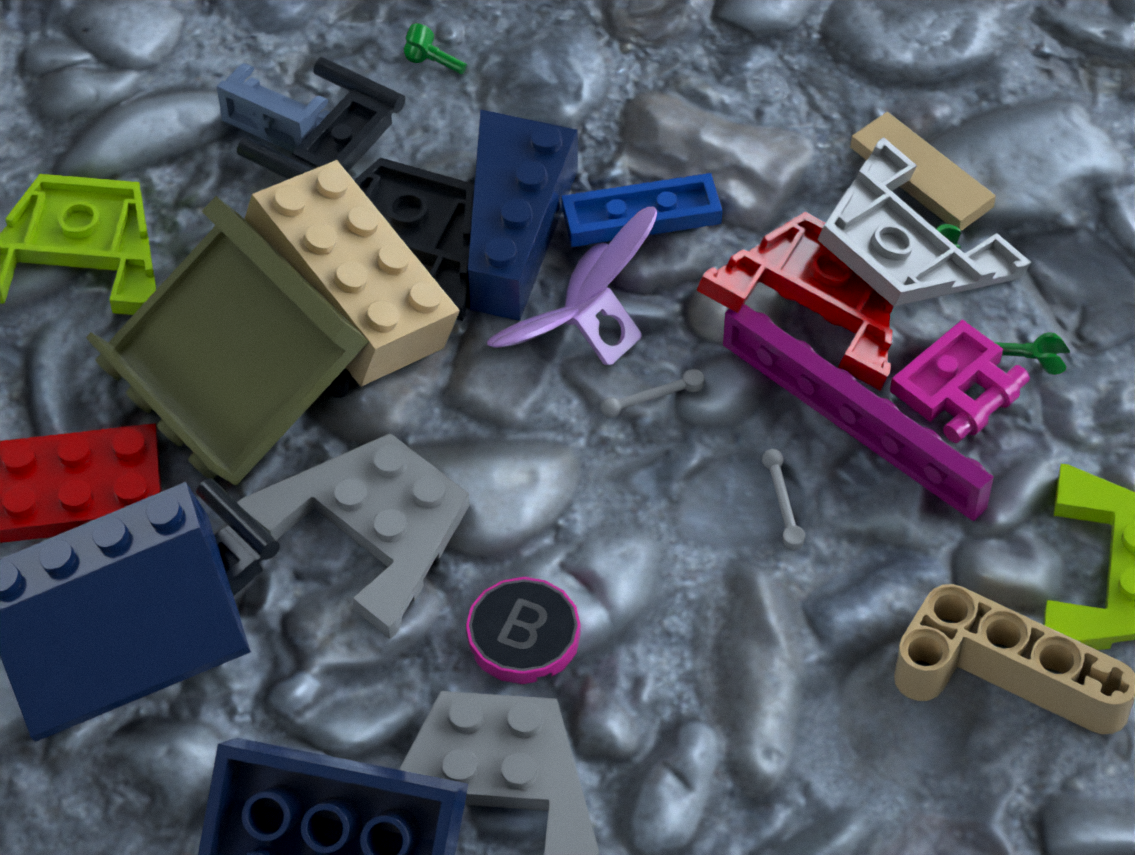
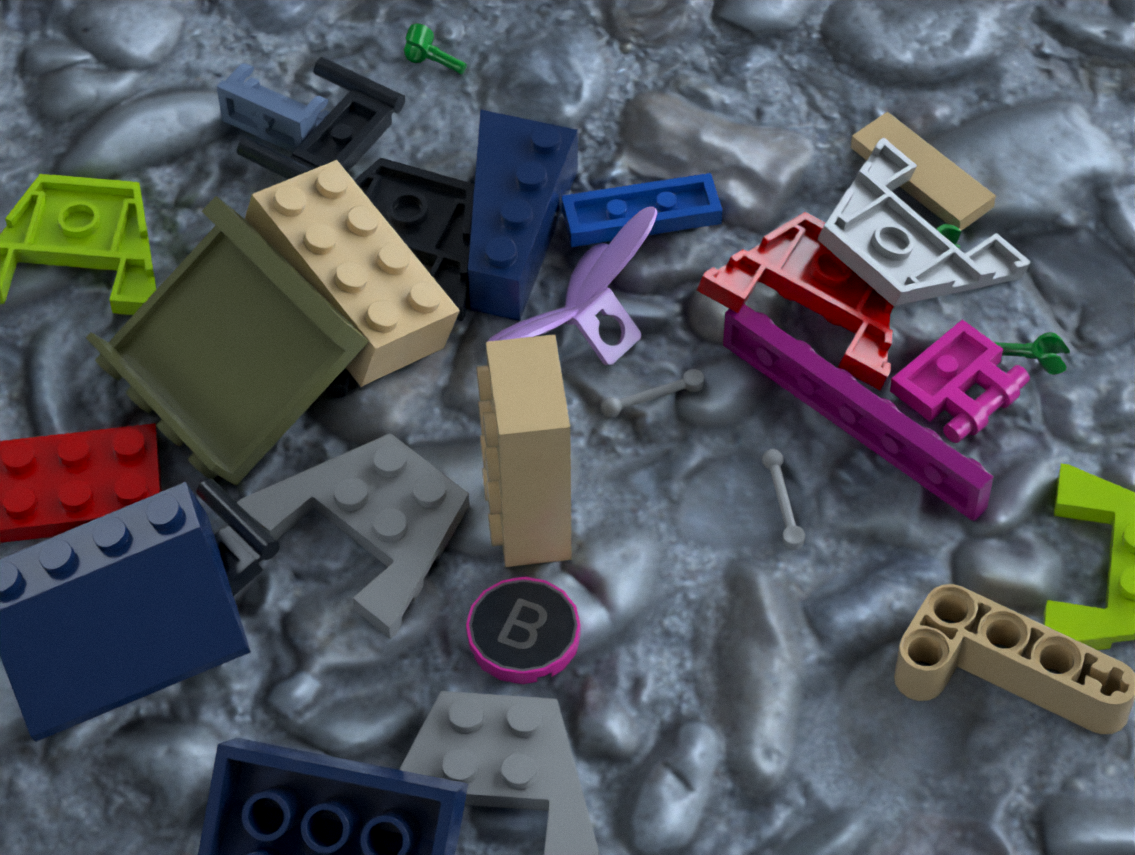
none -> tan brick [476,334,572,567]

